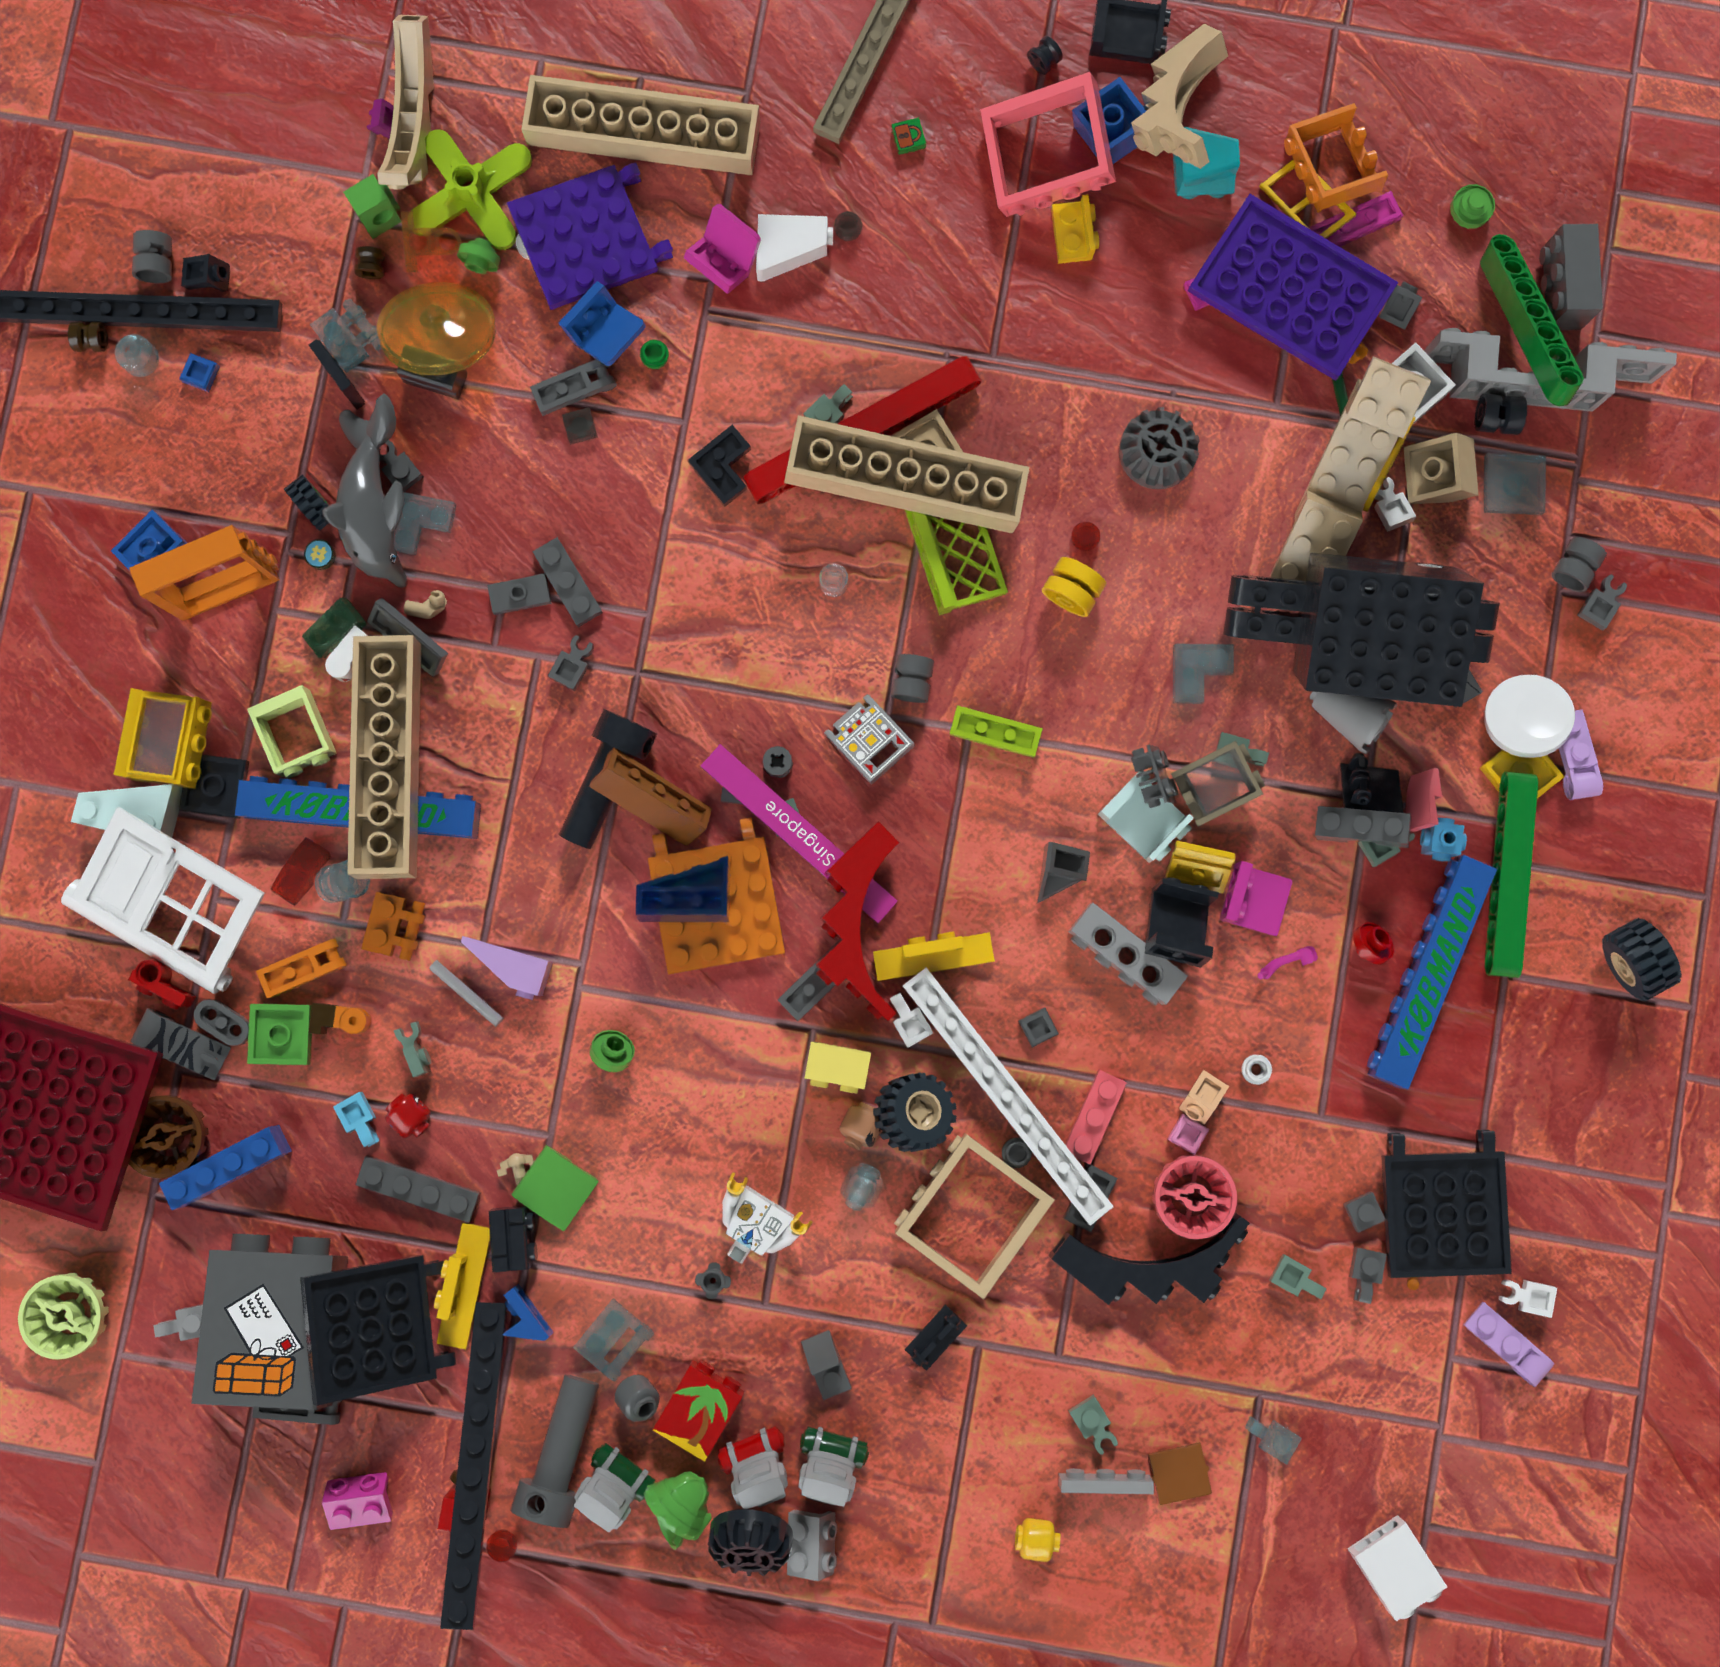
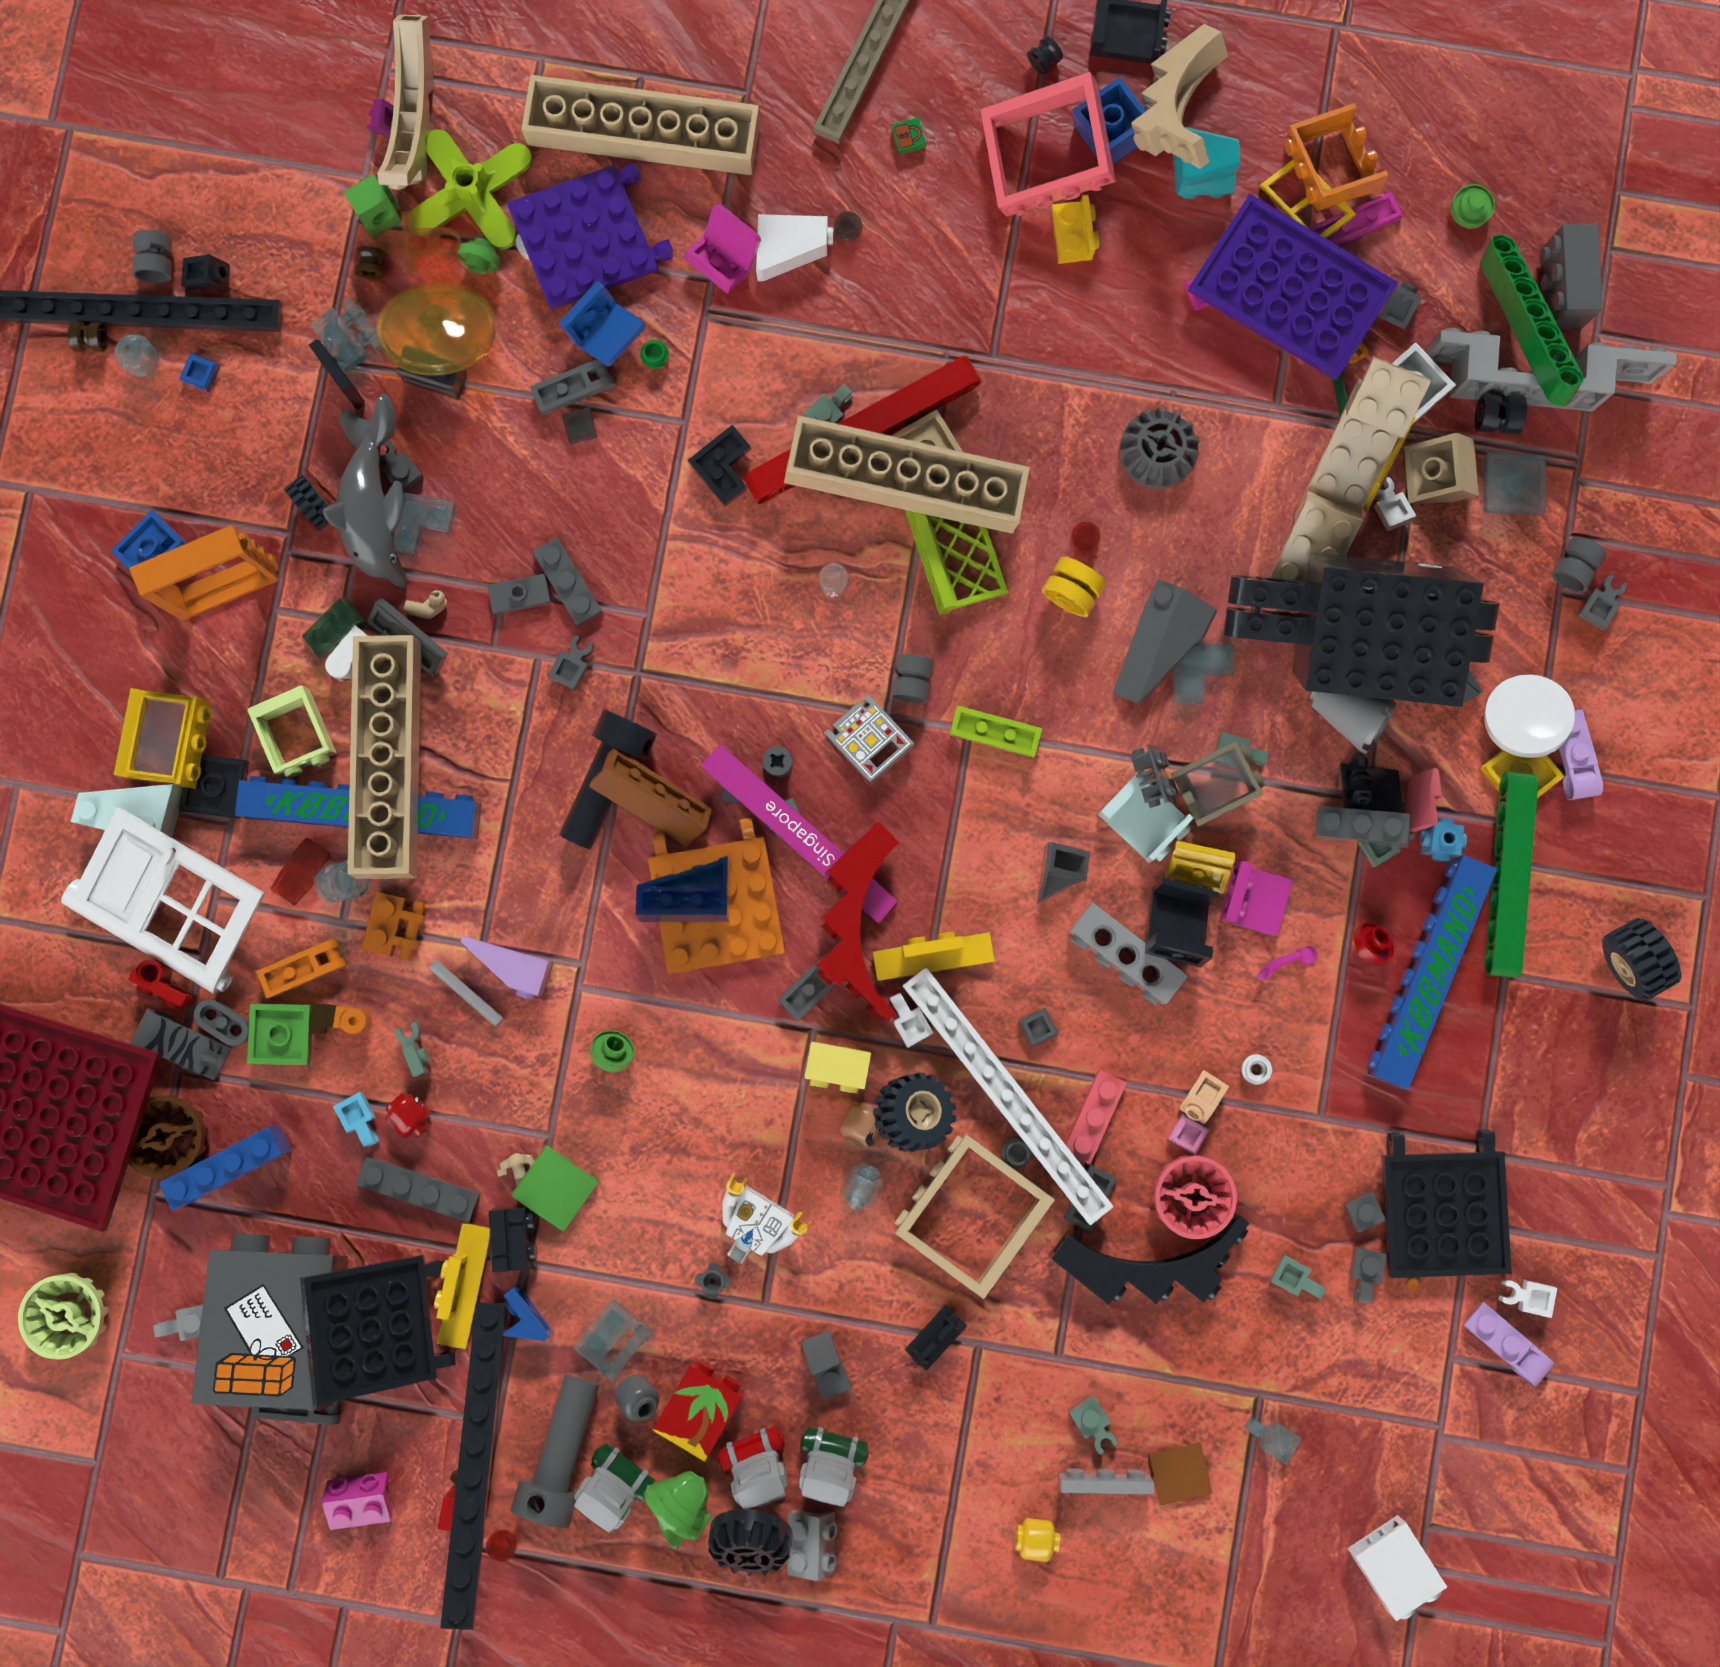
tile [304,539,336,570] -> none
none -> dark grey wedge [1113,579,1217,705]

